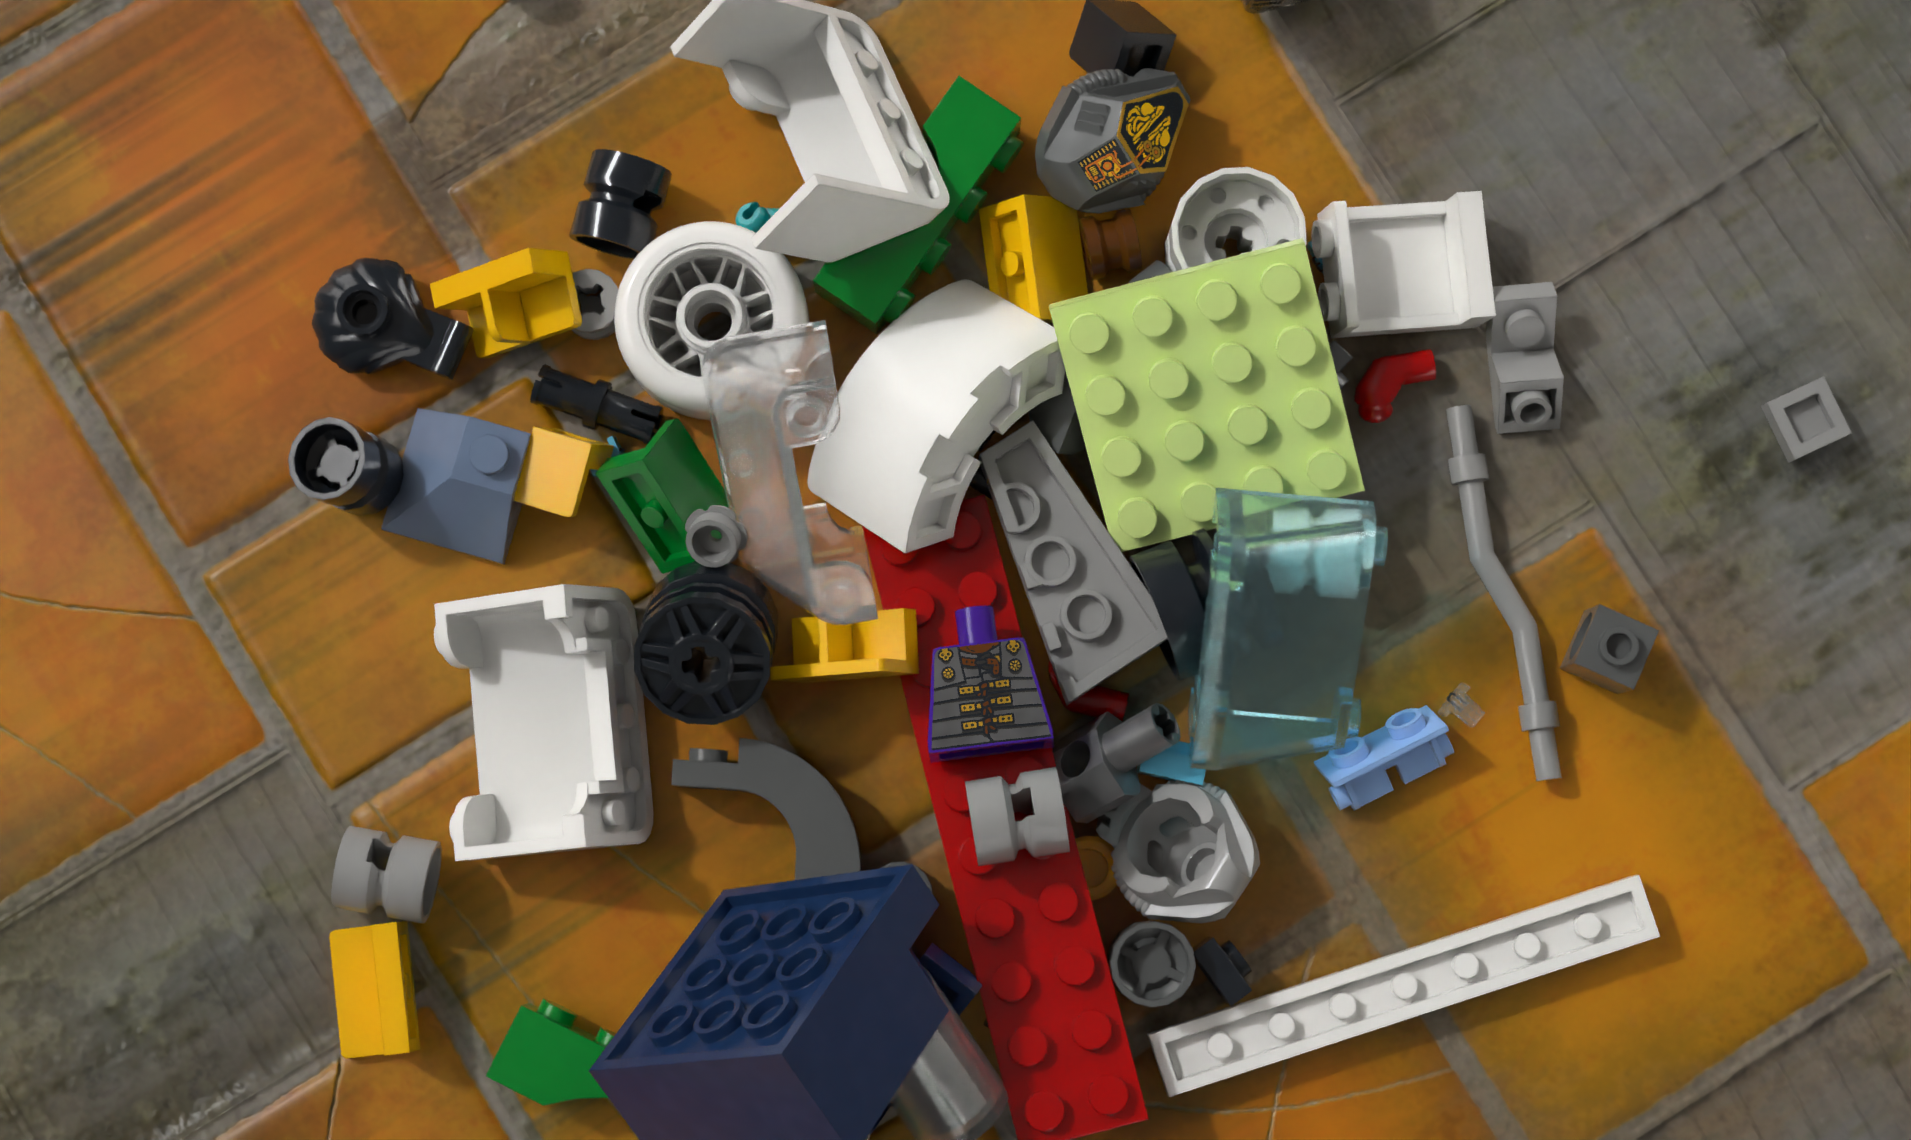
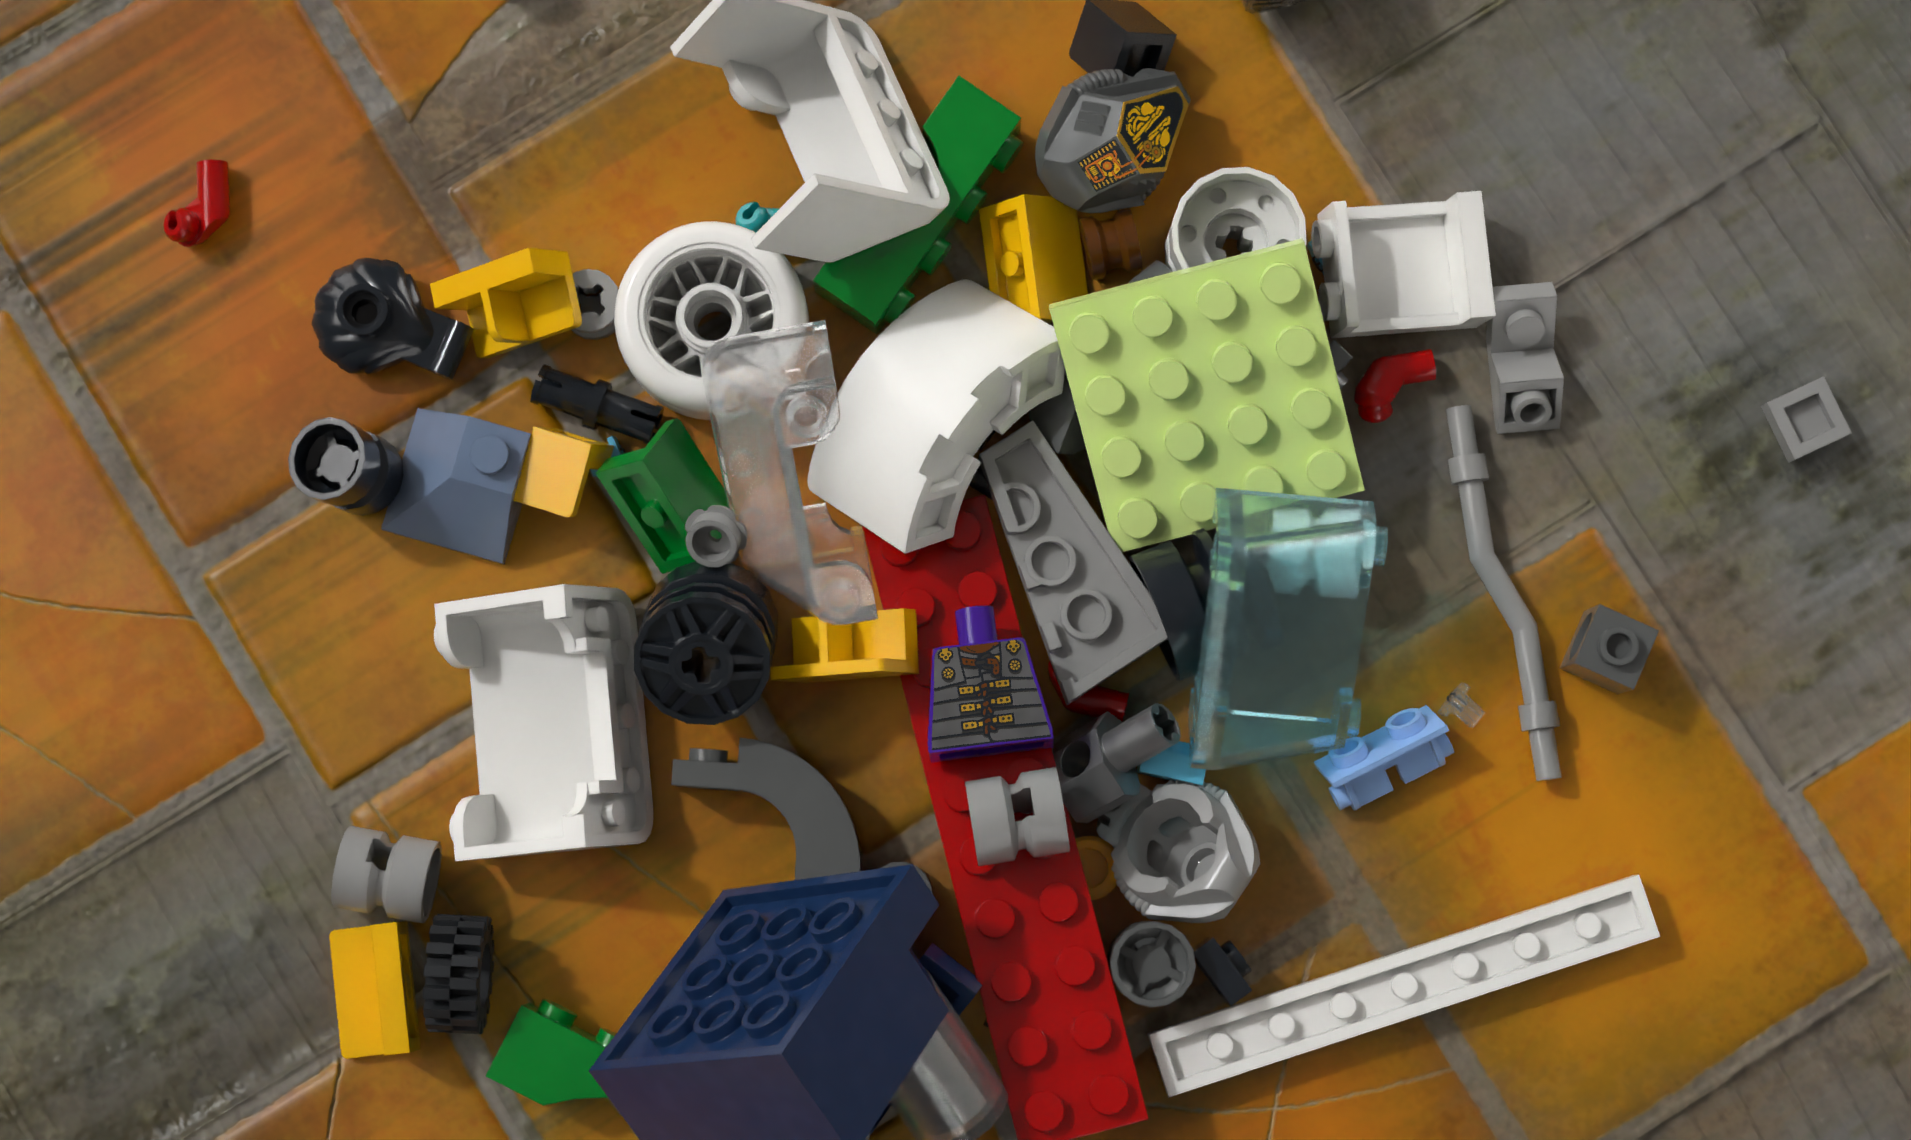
black wheel [569,149,672,260] -> none
none -> red arm [163,159,230,247]
none -> black tyre [423,914,494,1034]

